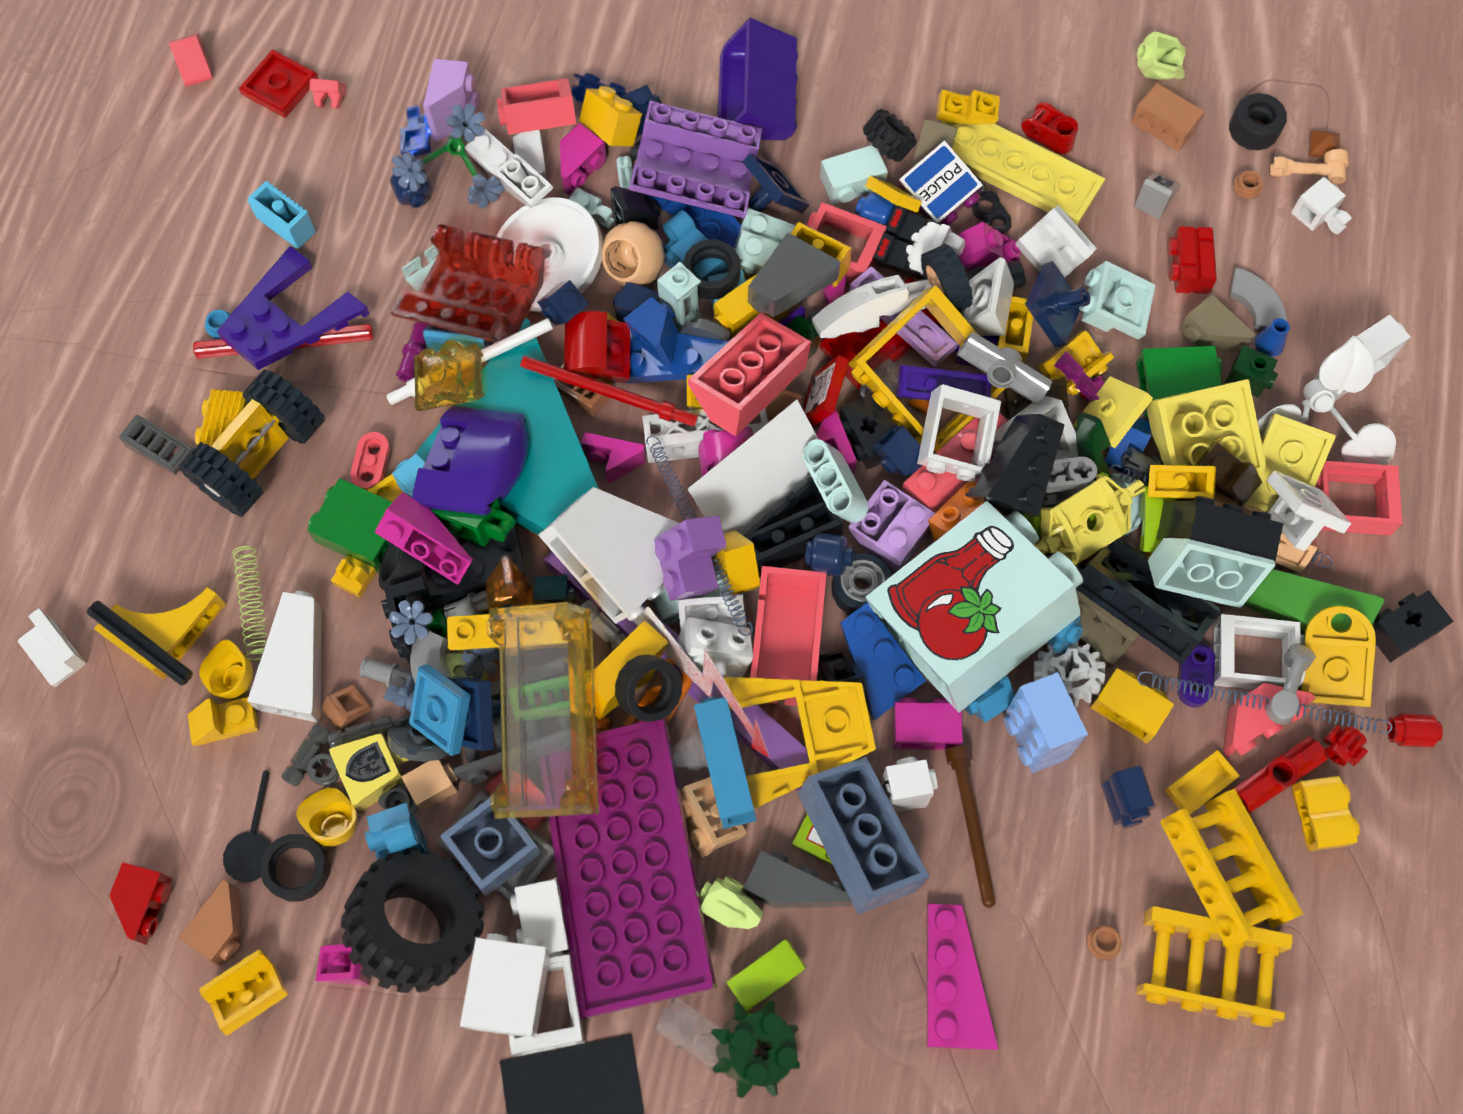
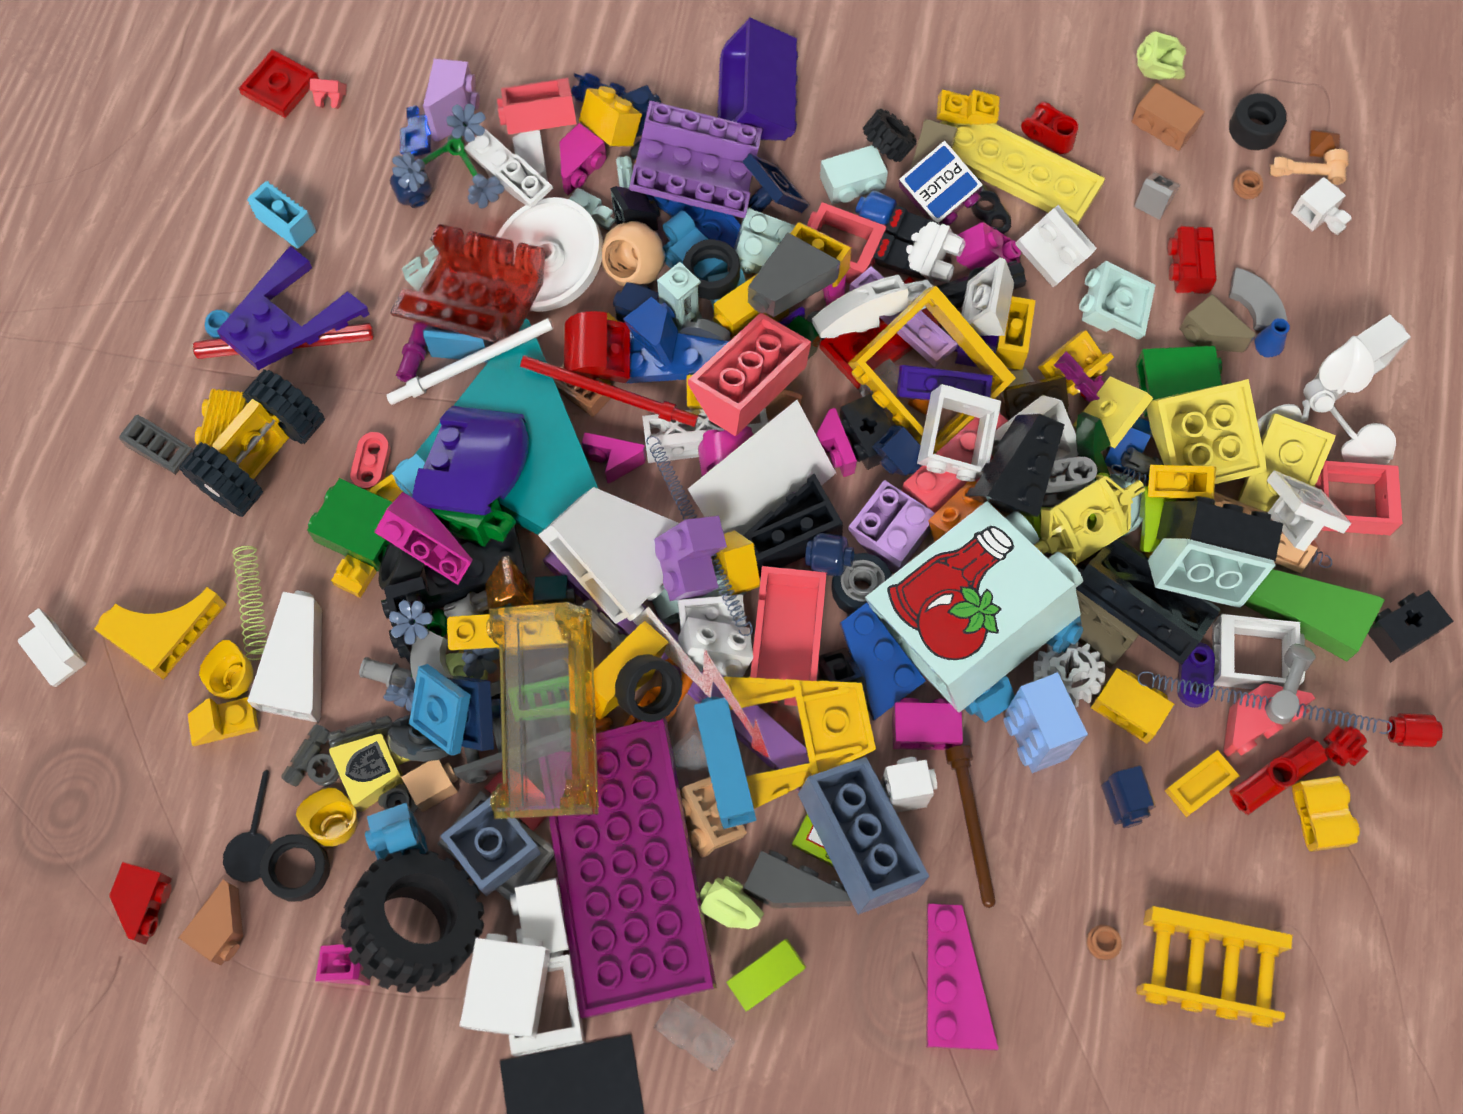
black axle [87,601,193,686] -> none
coral slope [169,33,213,86] -> none
yellow bracket [199,950,289,1036] -> none
nougat slope [322,684,372,731] -> none
clear yellow slope [414,340,485,411] -> none
dark blue brick [537,280,589,326] -> none
dark green brick [710,1000,801,1099] -> none
red tile [802,355,848,427] -> none
light aqua beam [803,439,868,523] -> none
yellow tile [865,176,922,212] -> none
black wheel [921,244,973,311] -> none
light grey piece [957,332,1052,404] -> none
dark blue tile [1025,261,1091,348] -> none
yellow fence [1160,789,1304,949] -> none
dark brown slope [1194,442,1262,507] -> none
dark green brick [1224,345,1278,398] -> none
yellow tile [1300,605,1376,708] -> none

